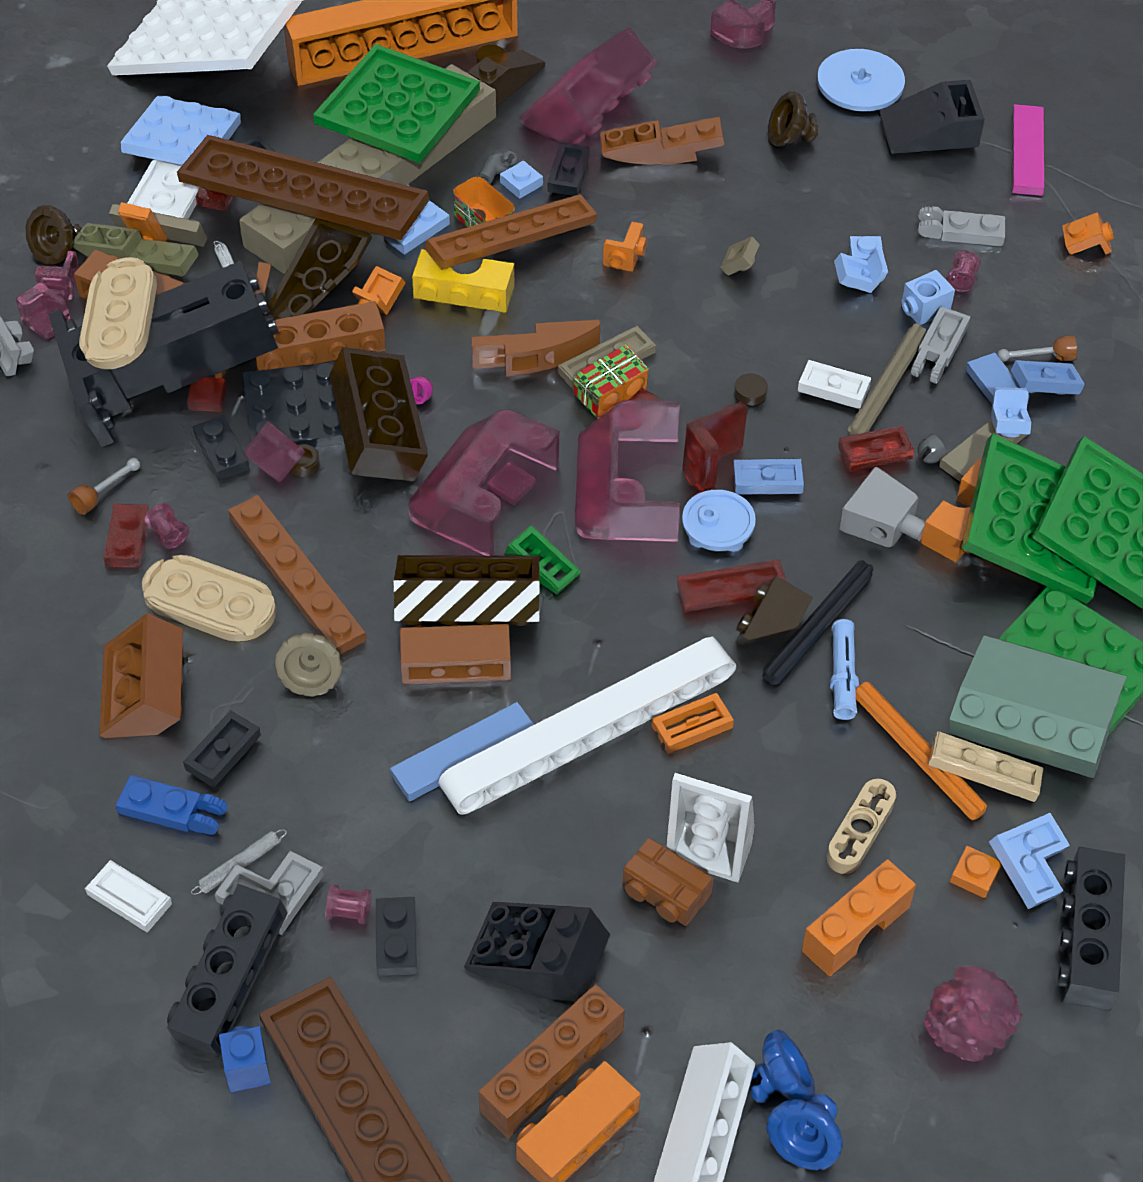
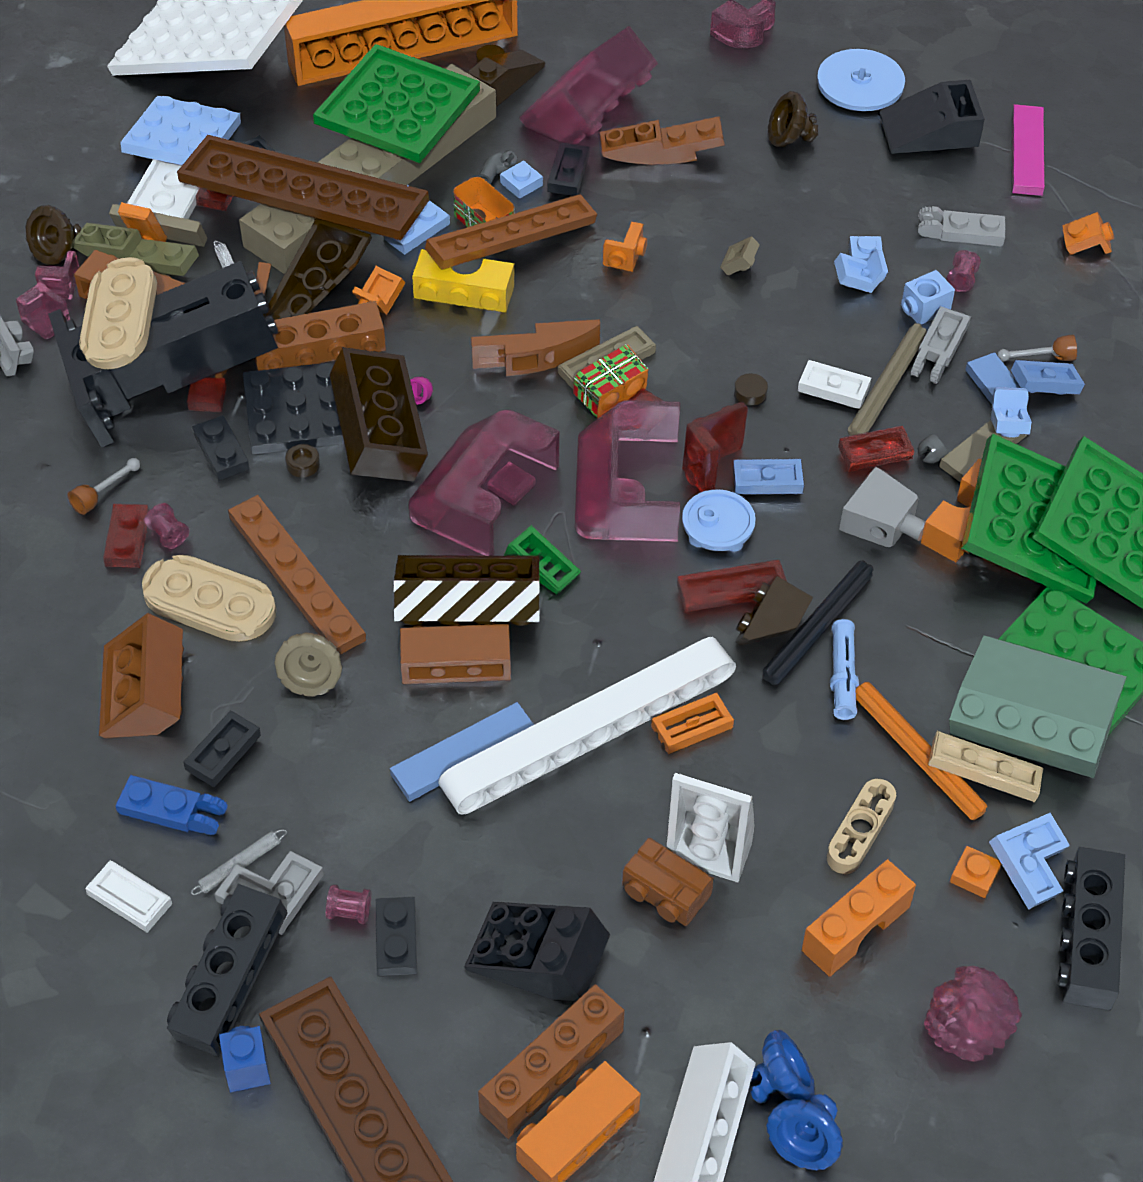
clear pink panel [243,422,305,482] -> none

